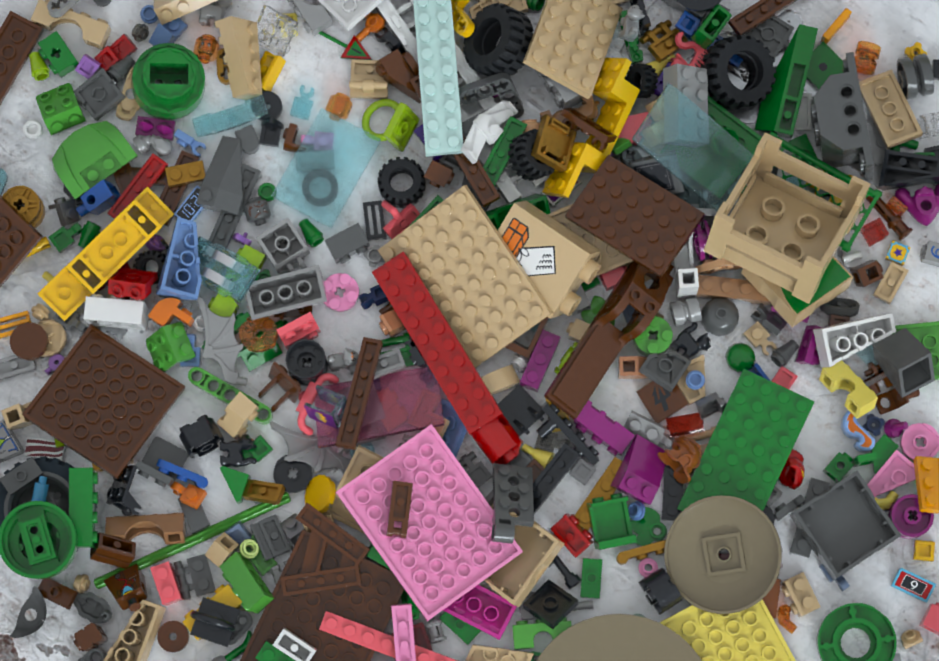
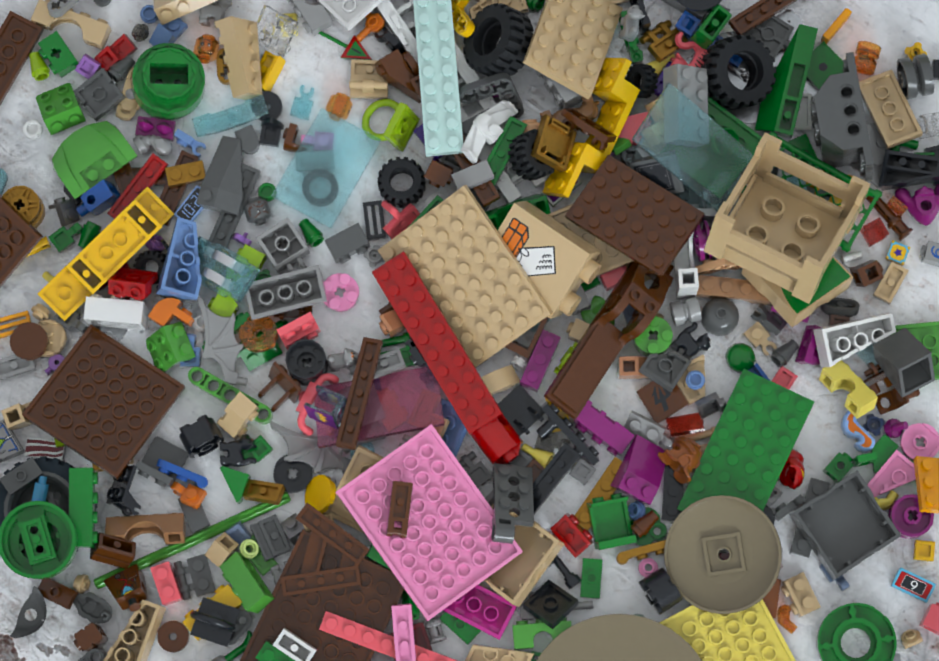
dark blue plate [358,285,389,309] -> none
none -> light grey tile [451,159,495,190]
none -> reddish brown cone [630,510,659,538]

